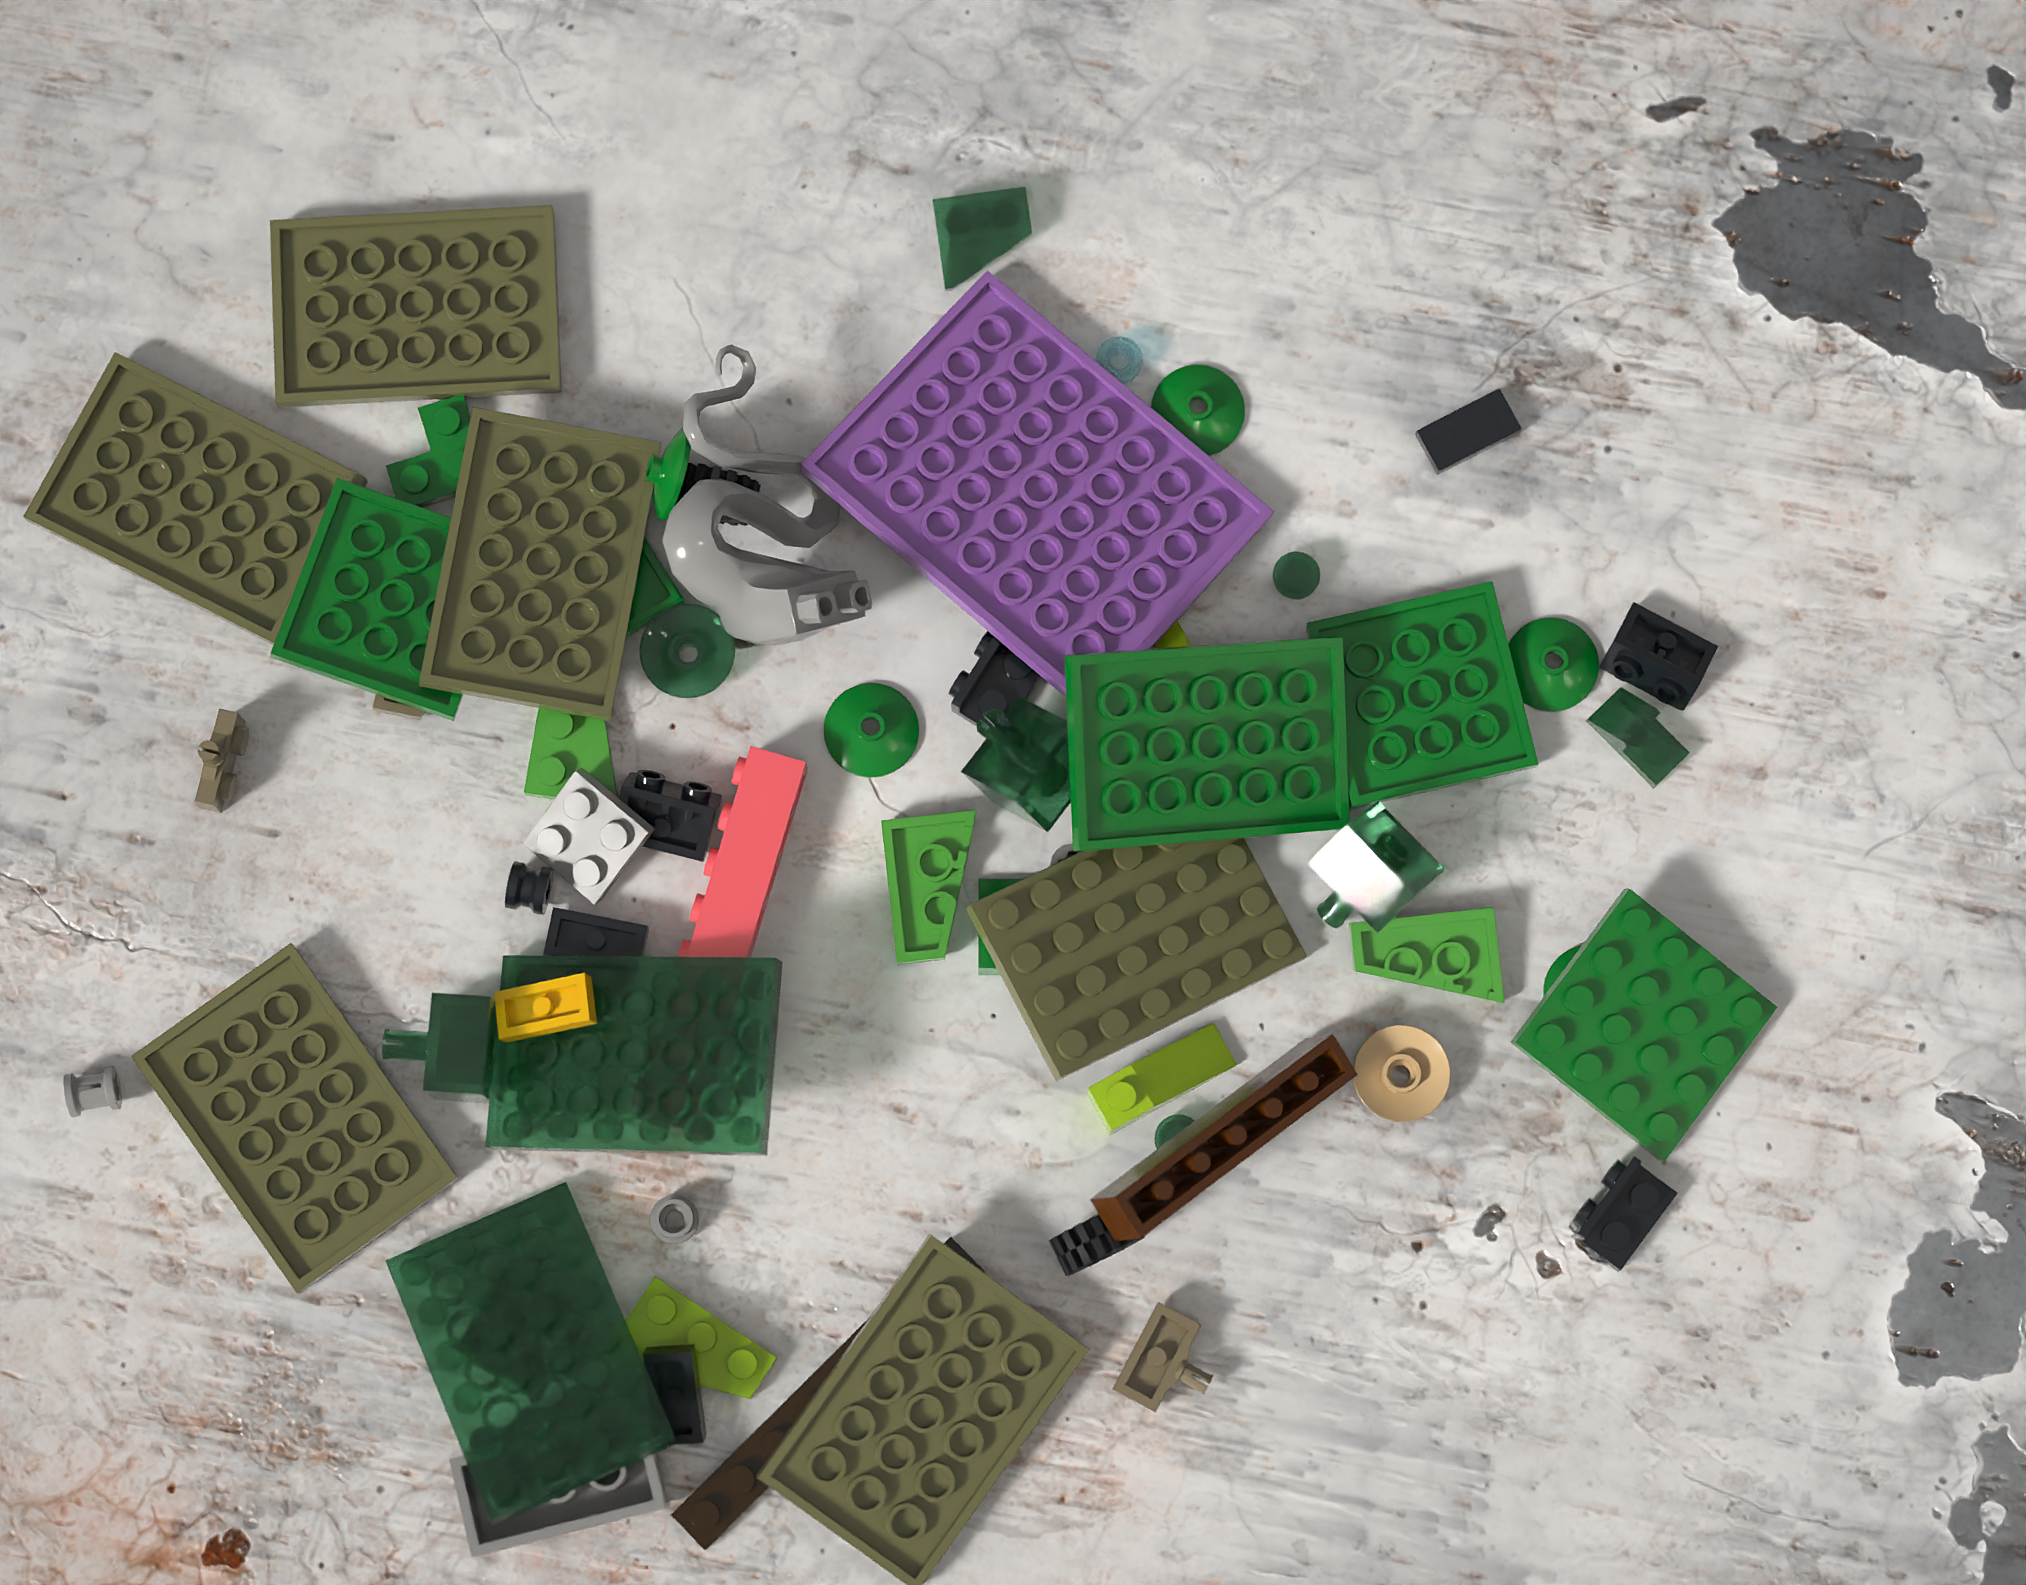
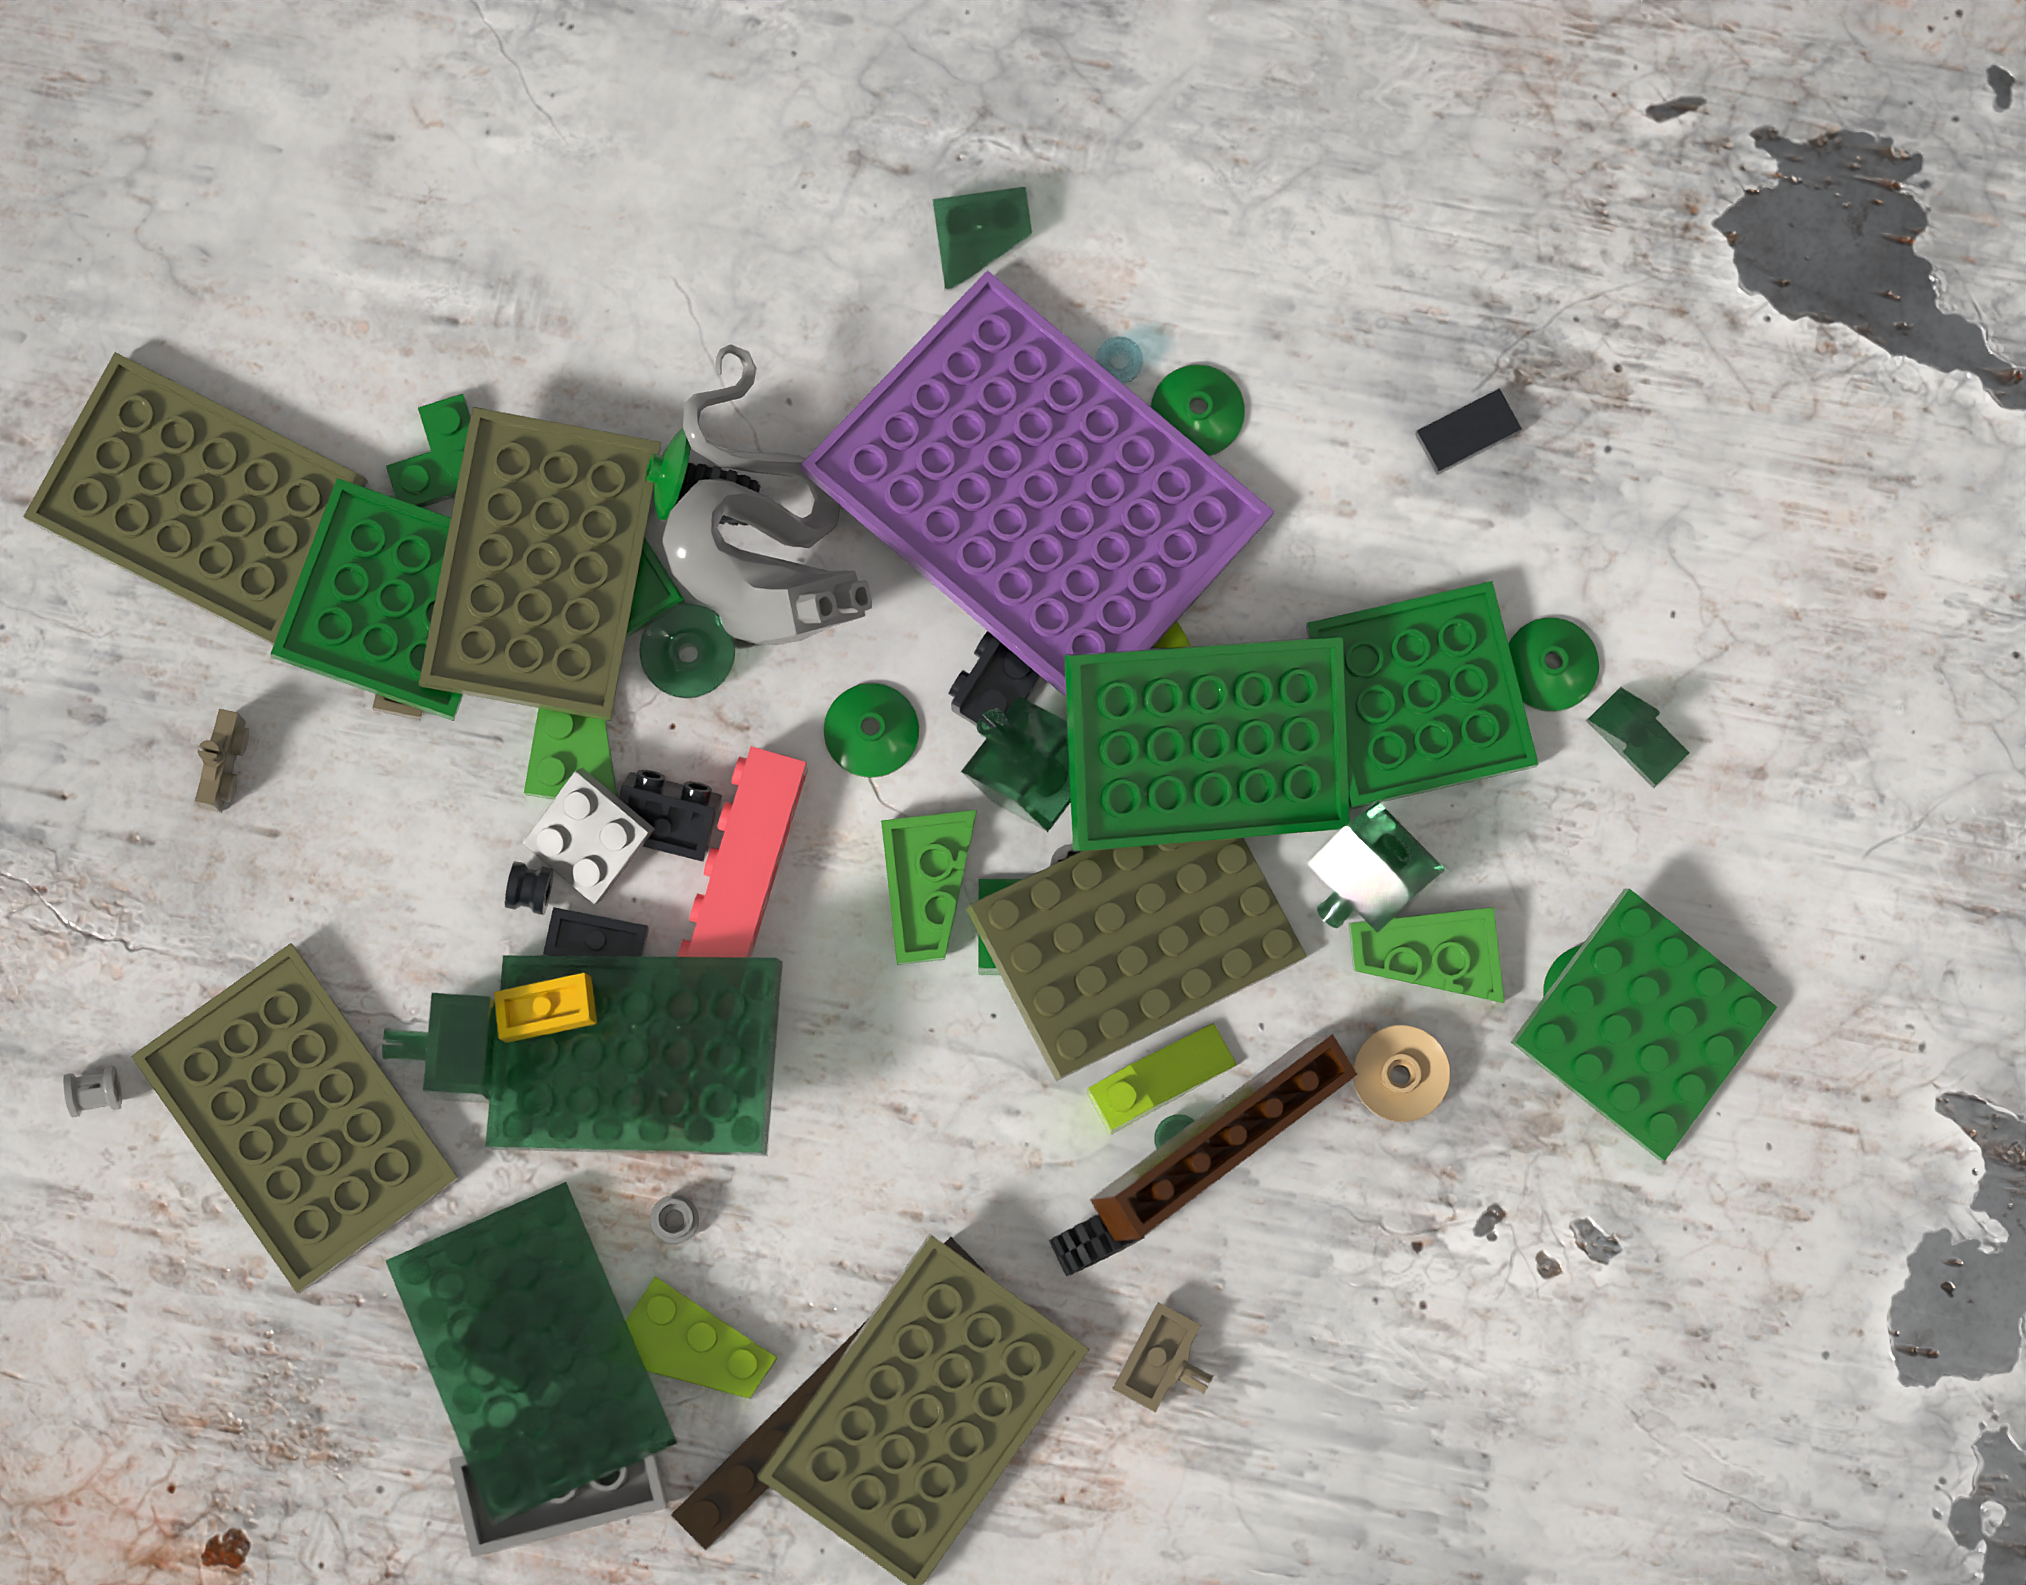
olive plate [270,205,562,408] -> none
black plate [643,1344,707,1446] -> none
clear green plate [1272,552,1320,600] -> none
black bracket [1571,1156,1677,1272] -> none
black bracket [1600,602,1718,711] -> none

